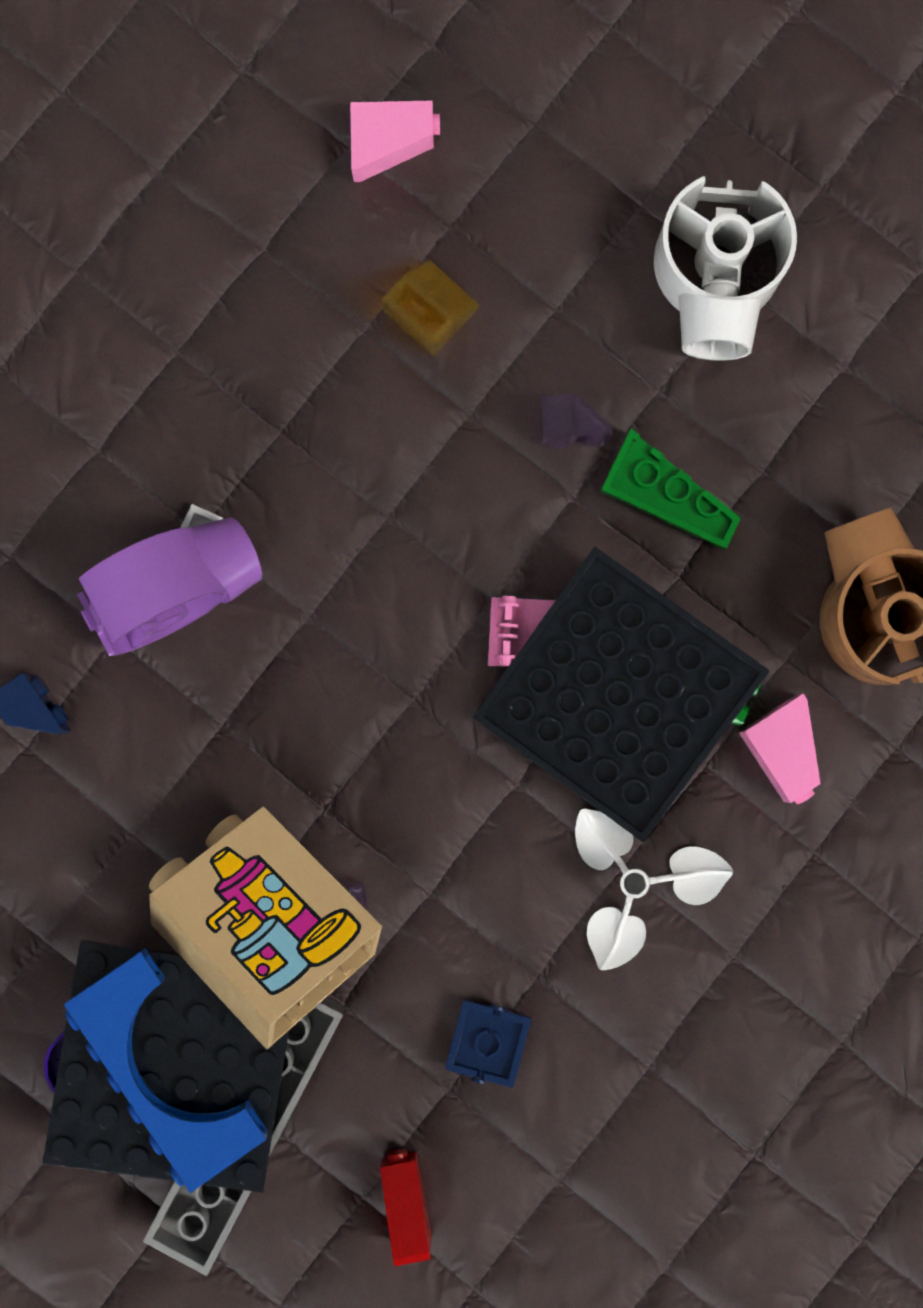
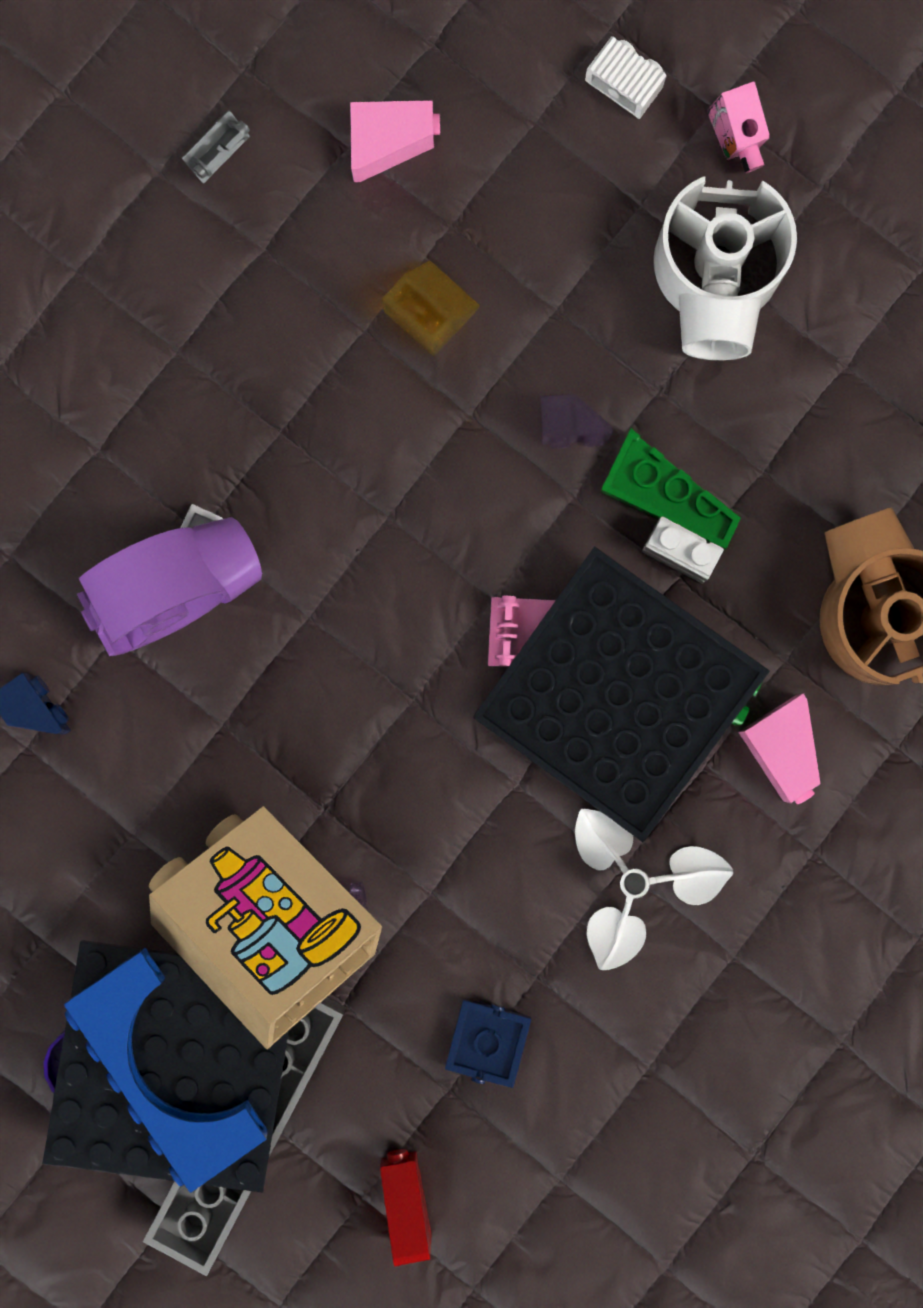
none -> dark grey hinge [181,110,250,184]
none -> white brick [585,36,666,119]
none -> white brick [642,516,724,584]
none -> bright pink torso [707,81,769,173]

